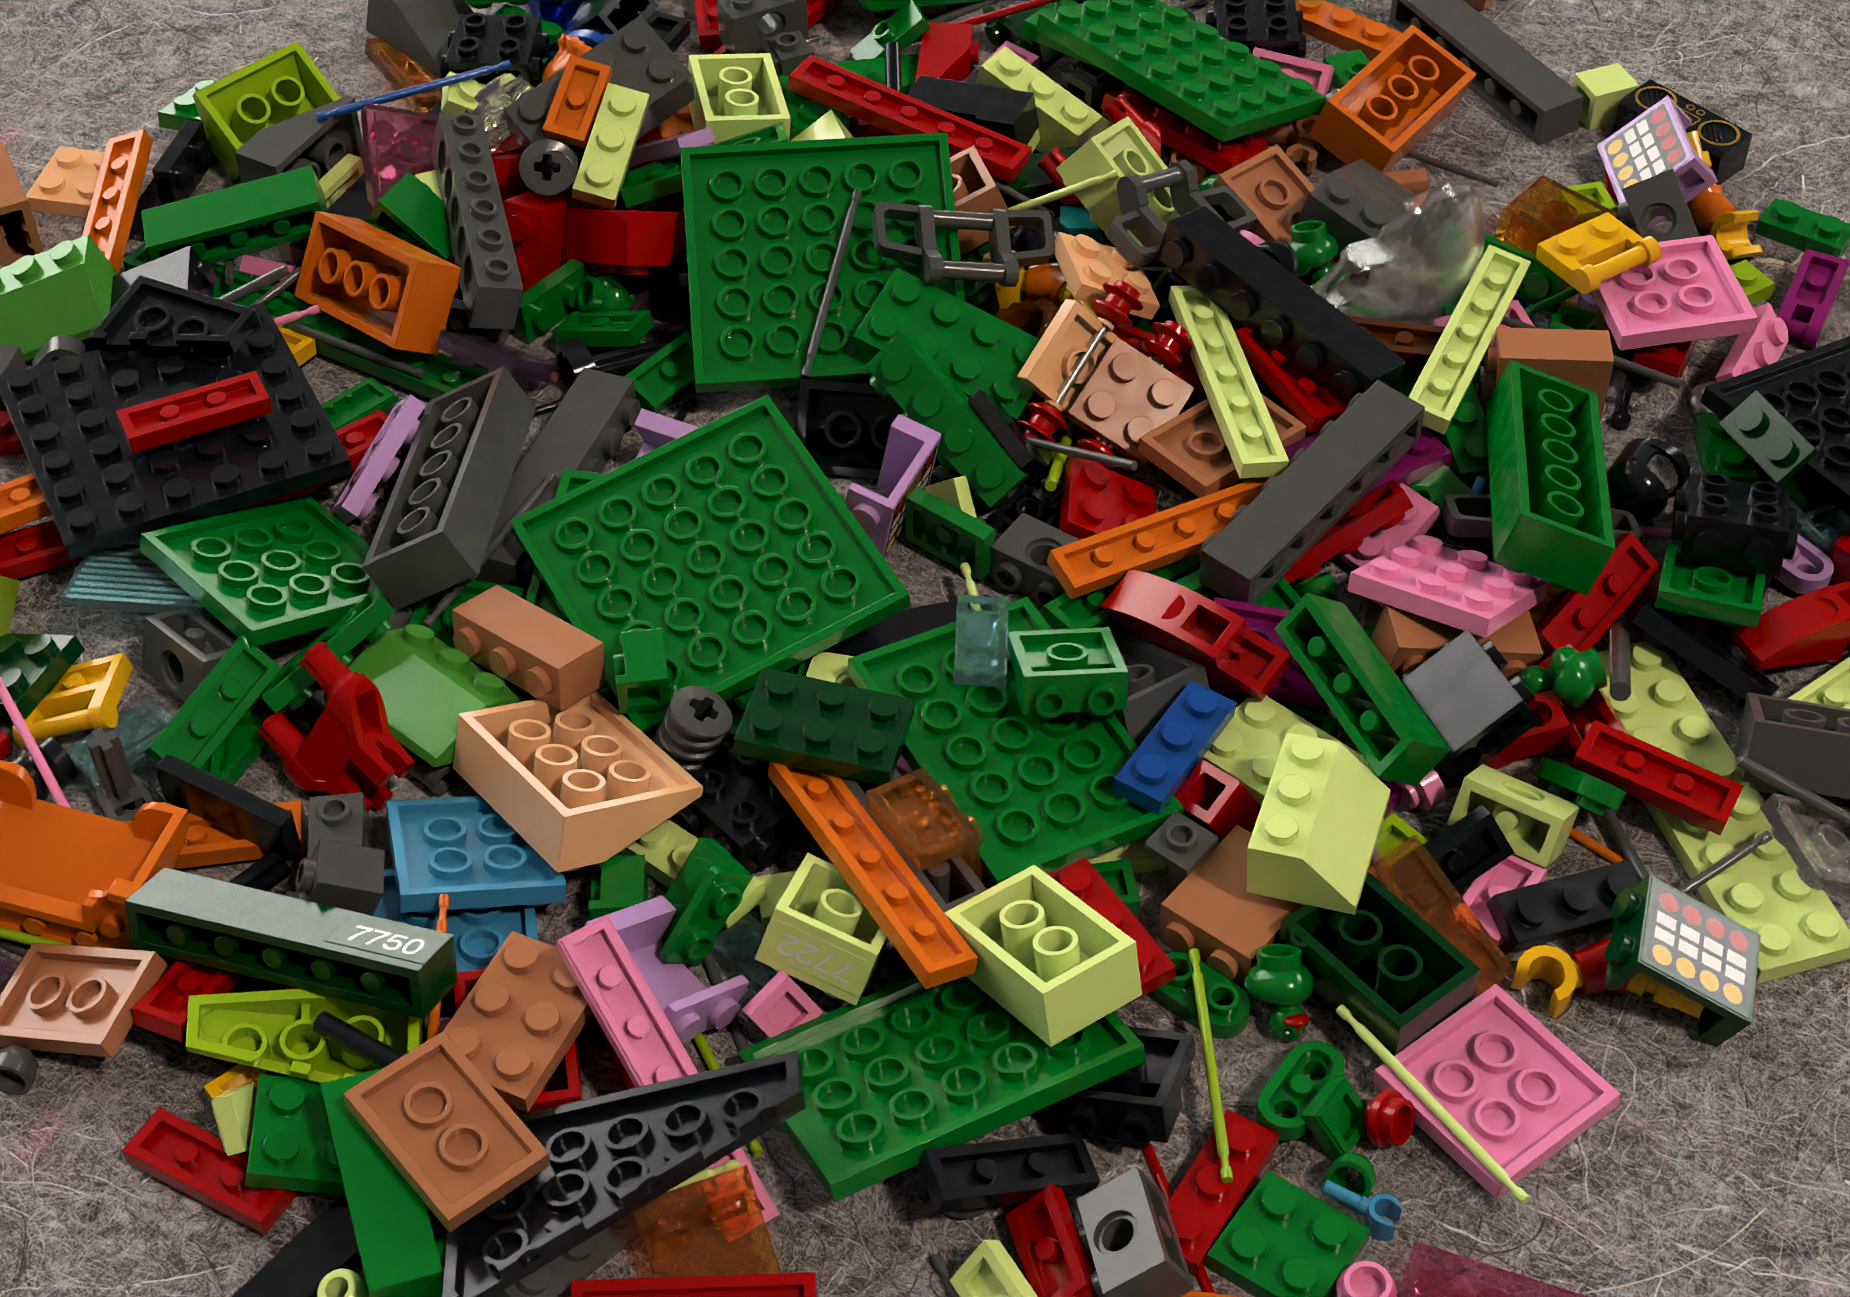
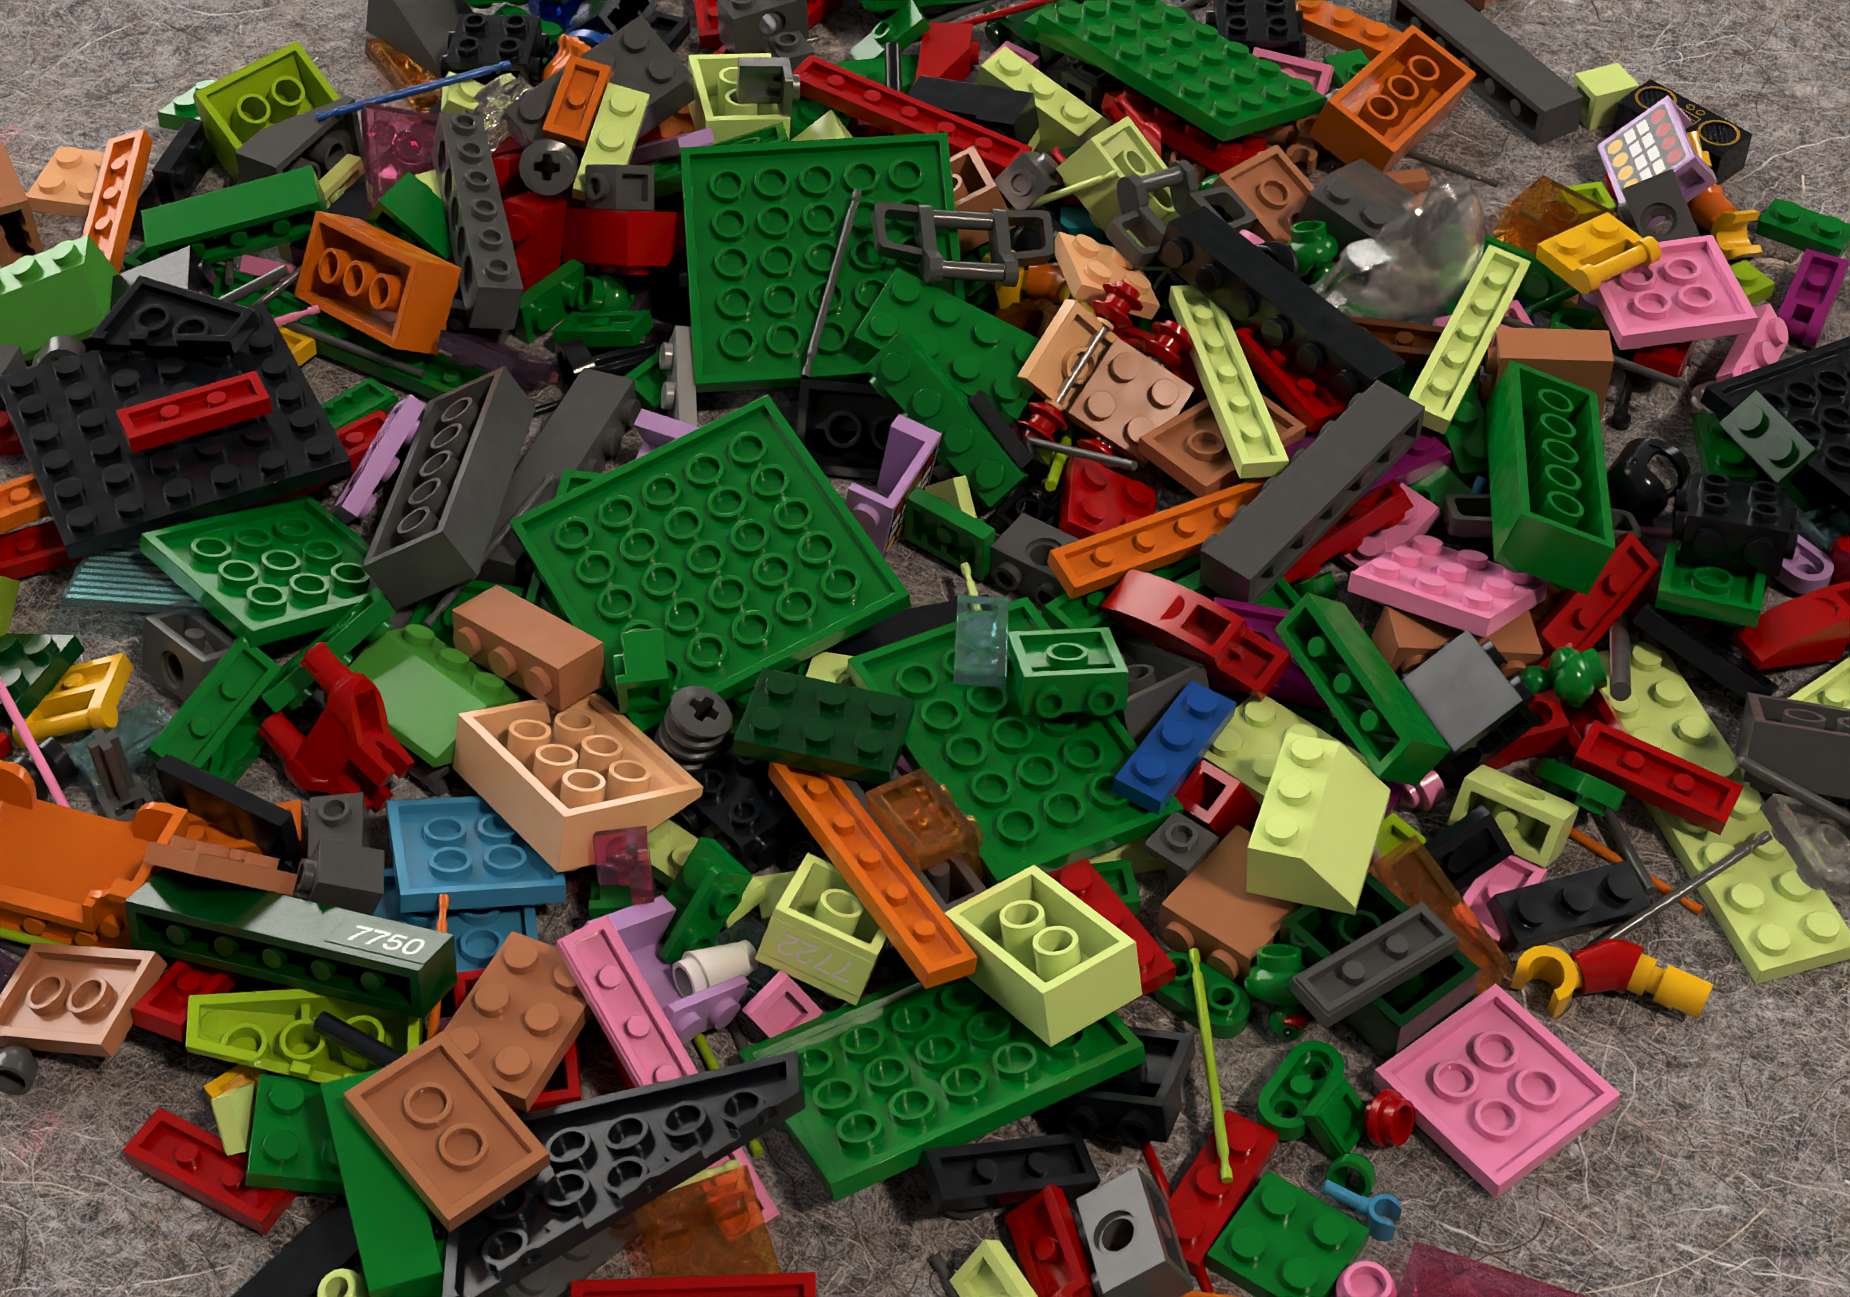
yellowish green piece [1336,1004,1530,1205] -> none
panel [1604,875,1761,1047] -> none
none -> nougat plate [143,835,298,896]
none -> dark grey bracket [585,164,654,210]
none -> clear pink bracket [593,825,655,905]
none -> light grey hinge [659,325,698,427]
none -> white cone [672,939,759,998]
none -> flat silver bracket [736,57,800,115]
none -> flat silver bracket [994,152,1065,210]
none -> dark grey tile [1289,902,1459,1029]

